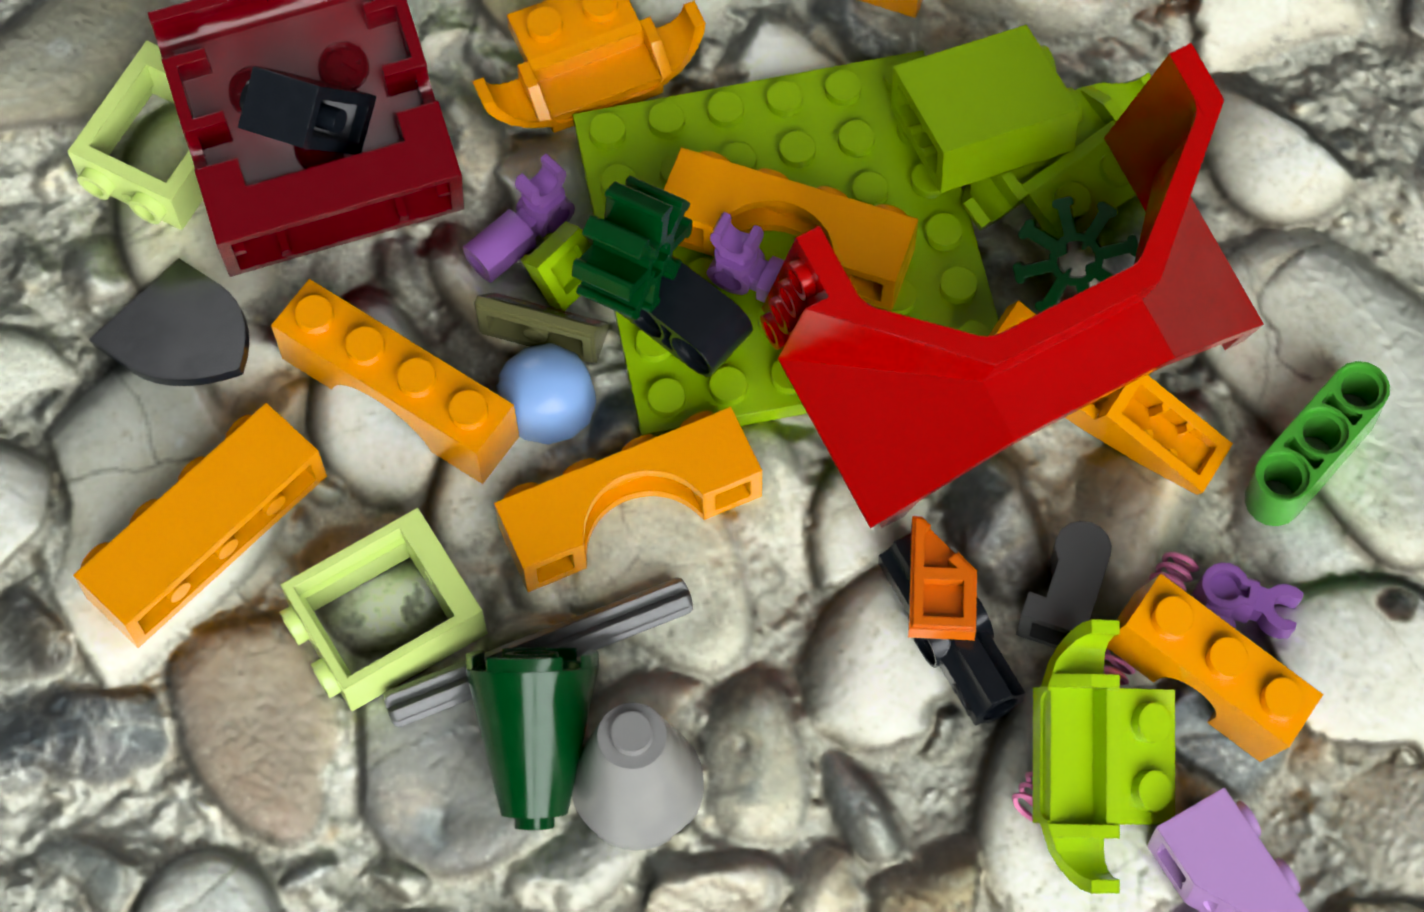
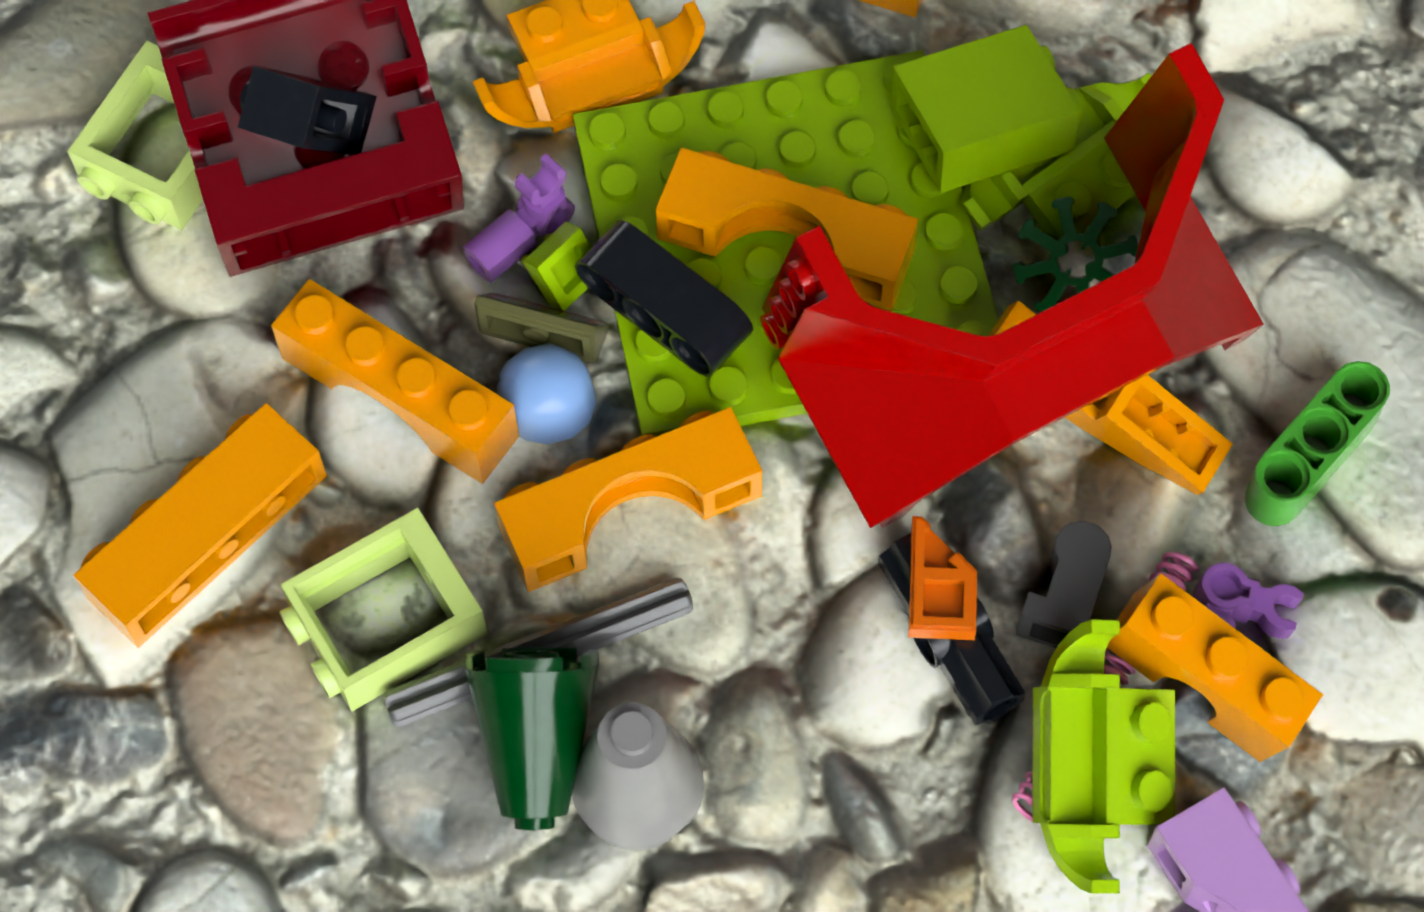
black shield [89,259,249,386] -> none
dark green gear [572,175,693,320] -> none
medium lavender bar [706,212,785,302] -> none

